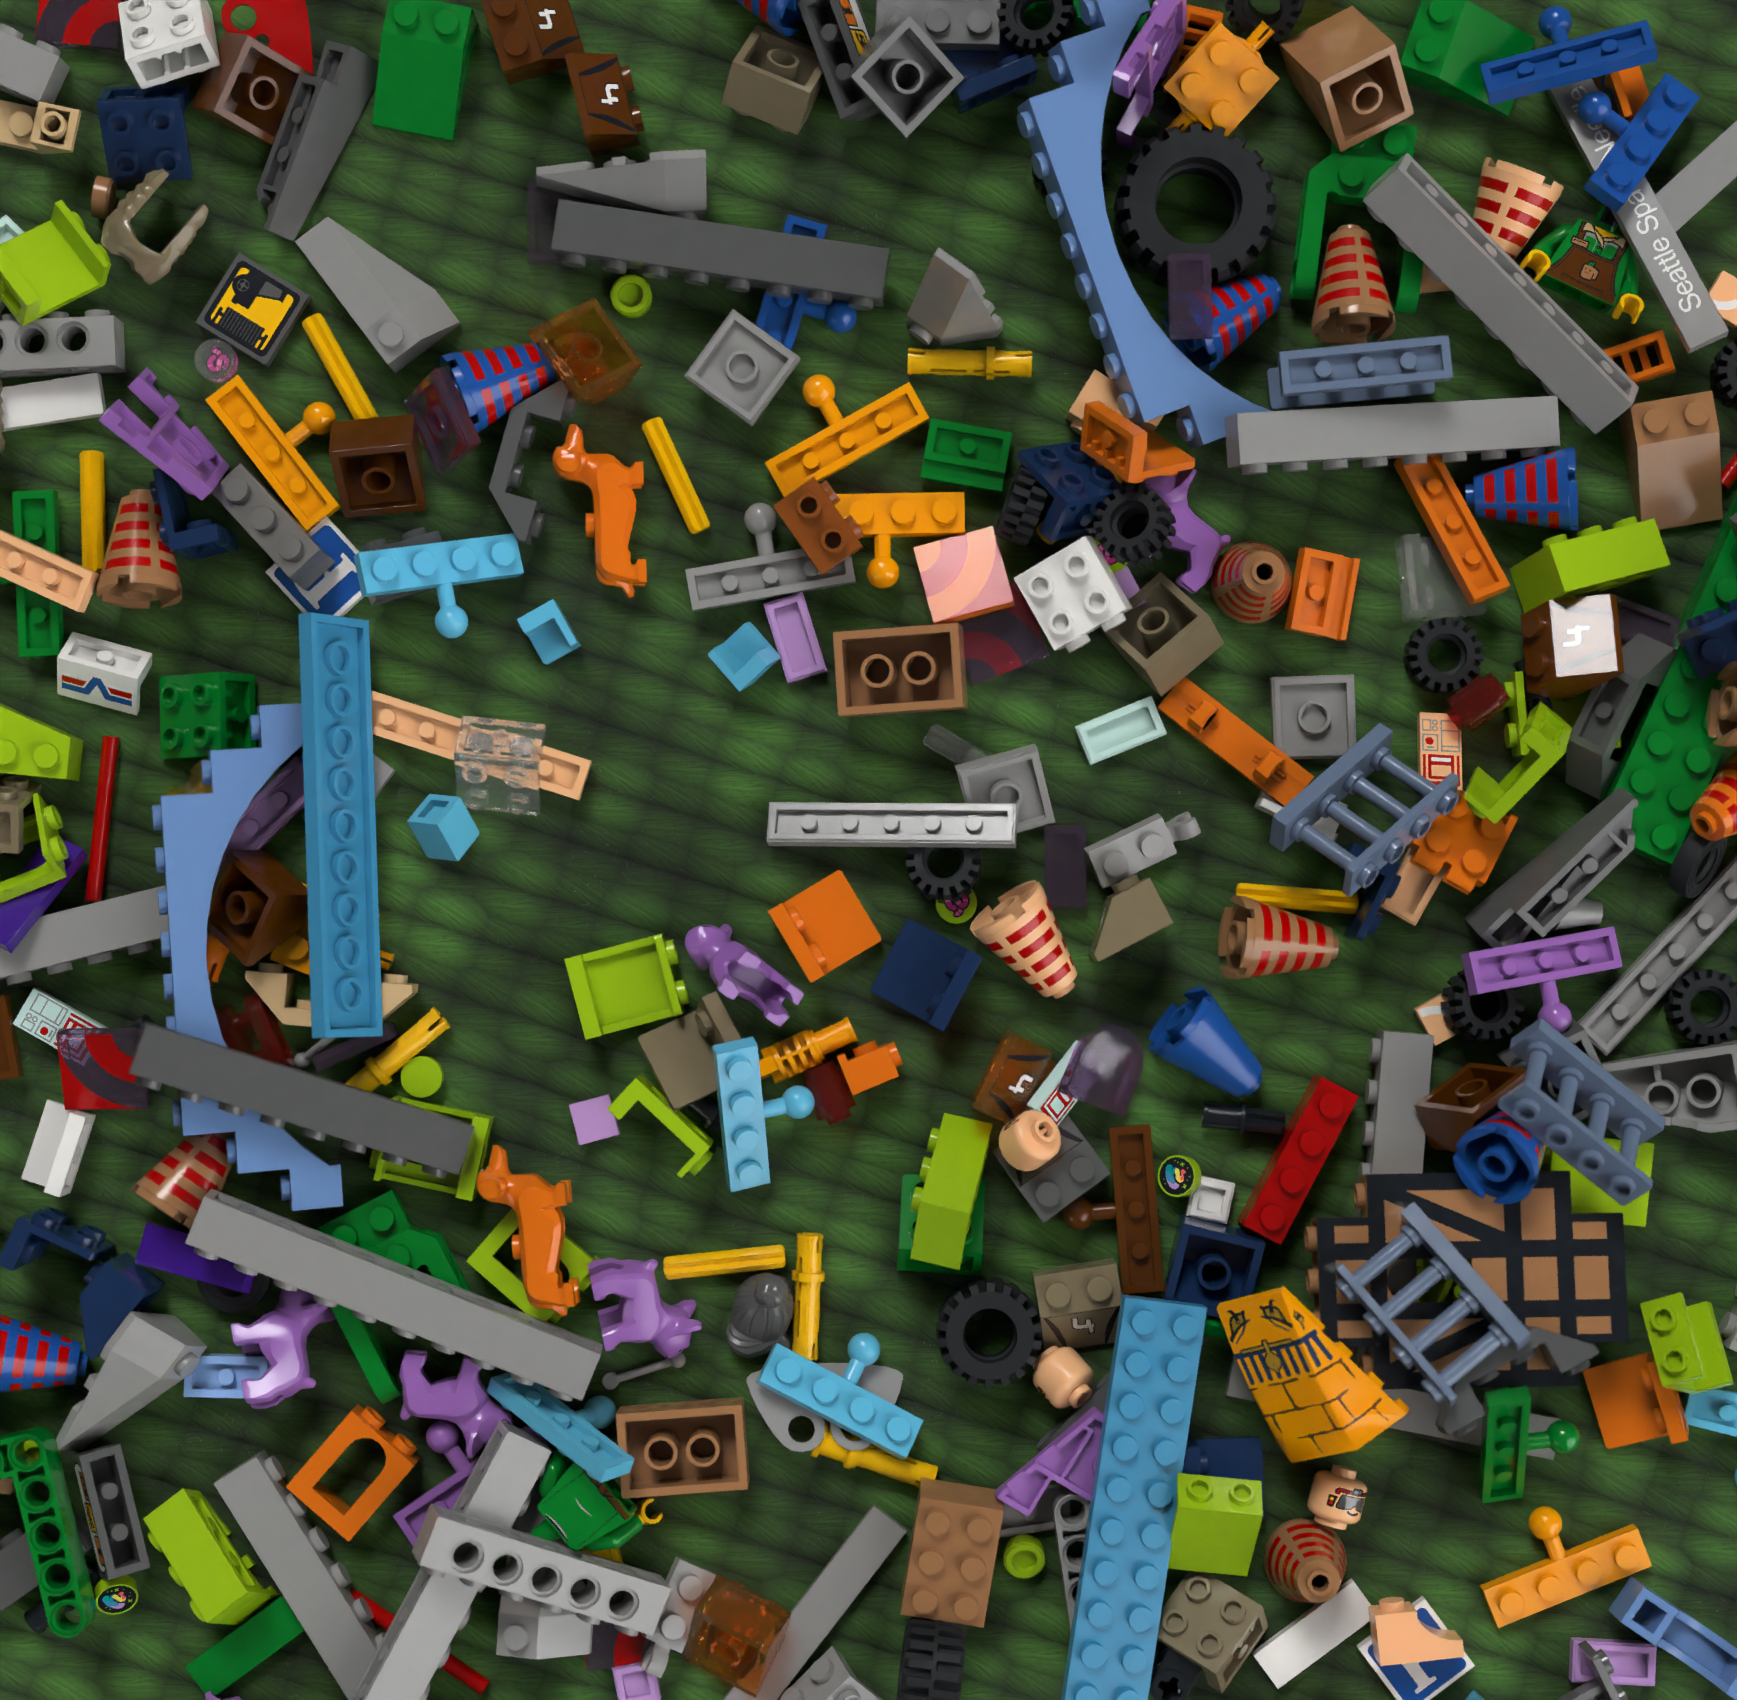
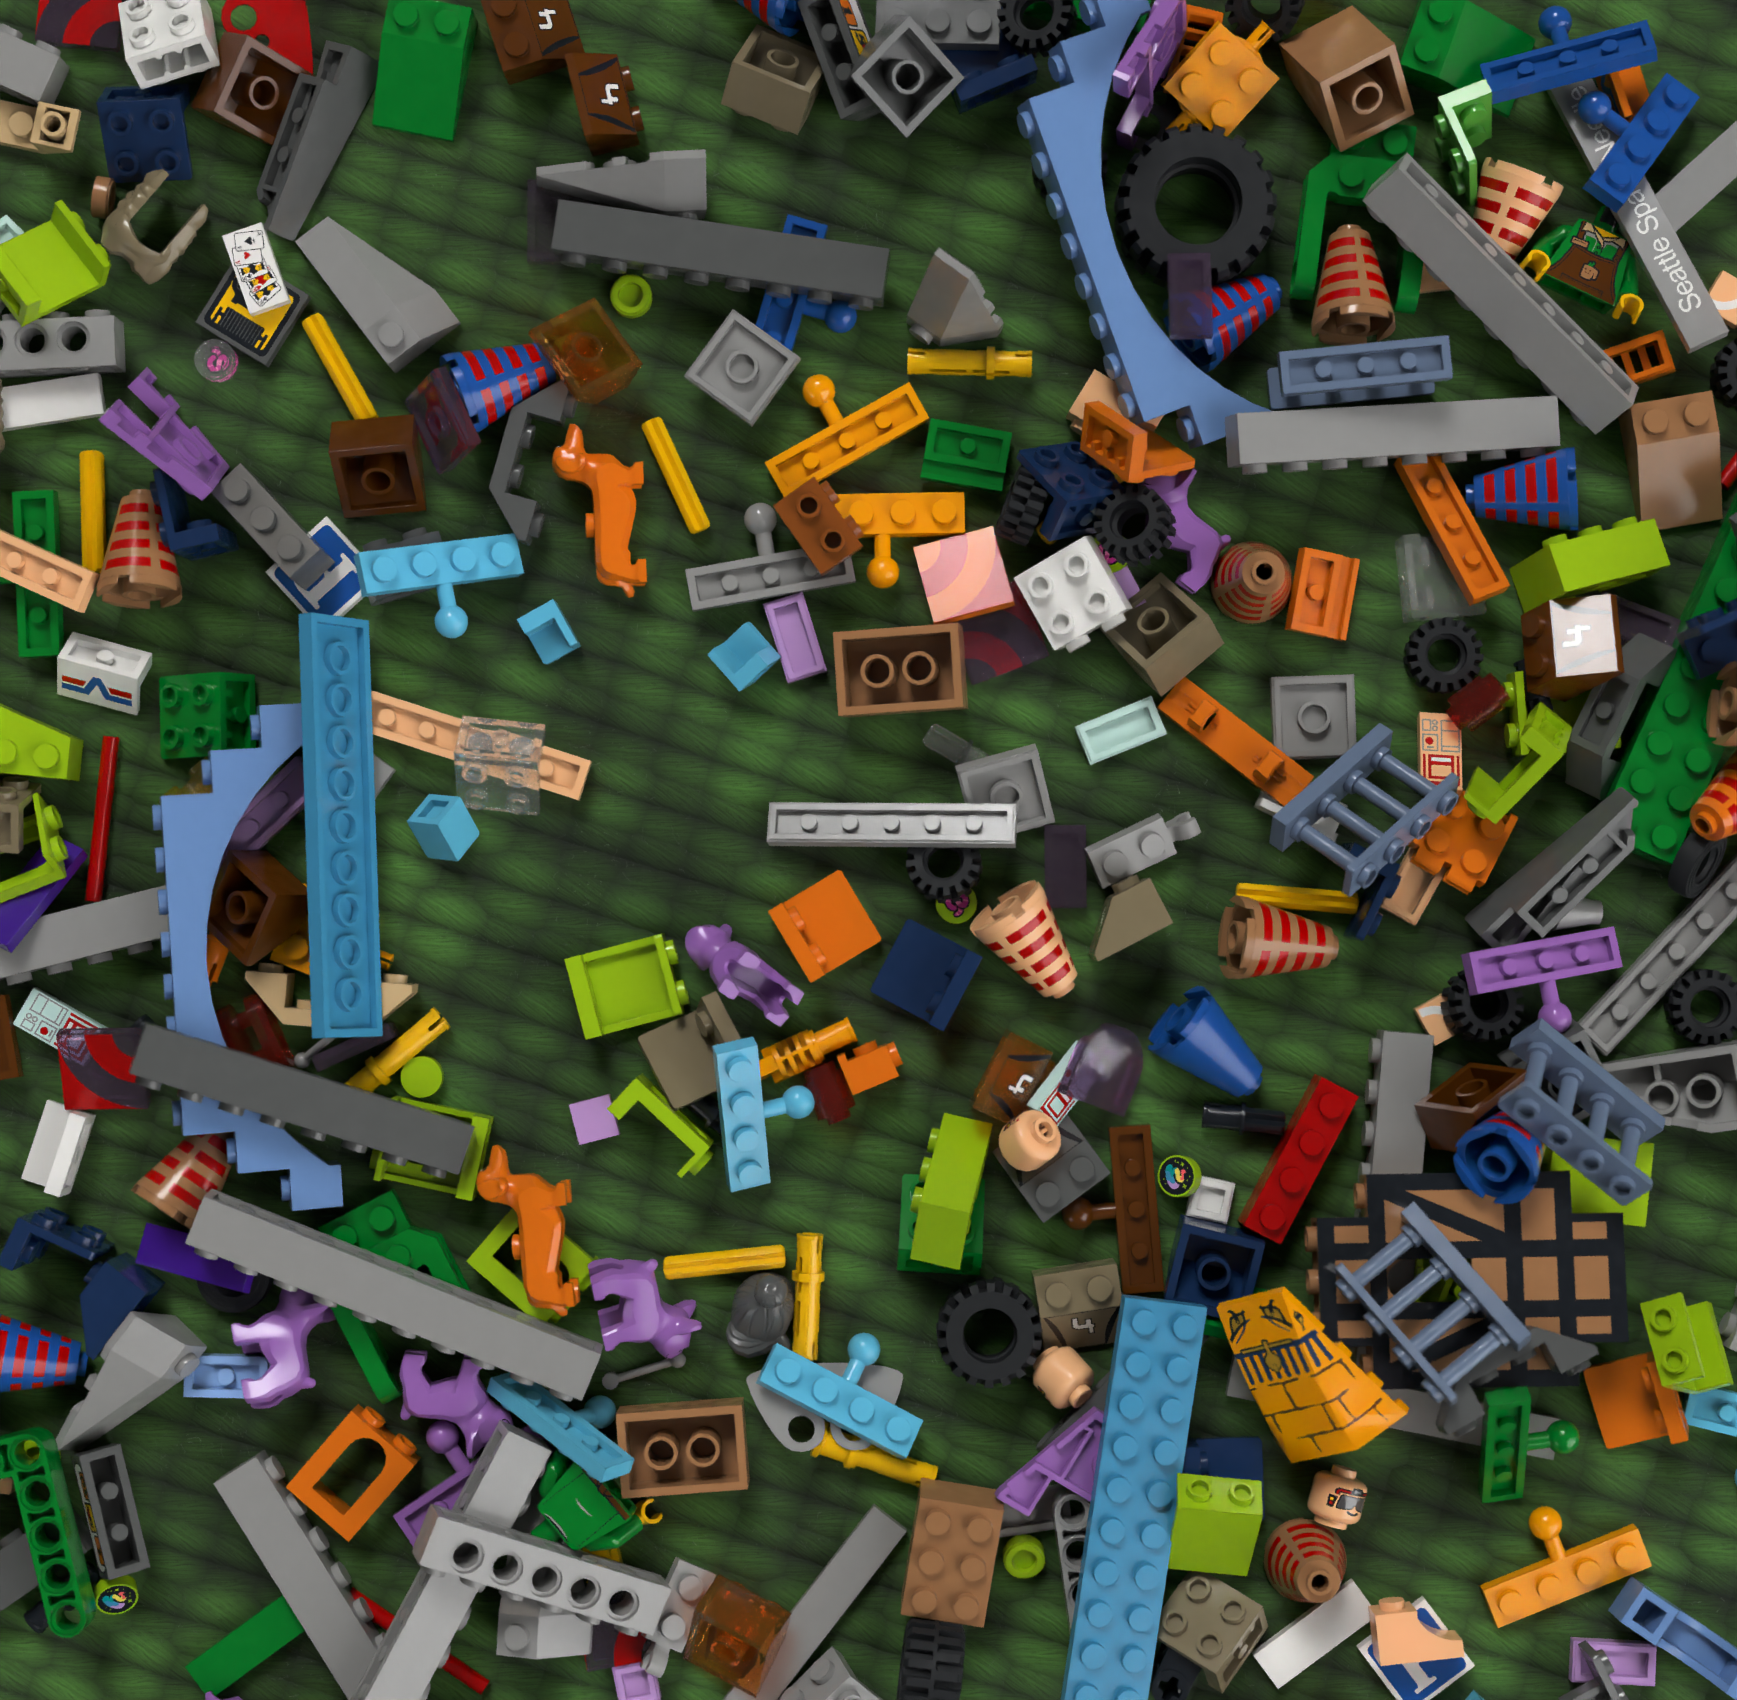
lime wedge [143,1488,279,1625] -> none
light orange plate [205,375,342,532] -> none
none -> white tile [222,222,291,317]
none -> bright green bracket [1433,79,1492,207]

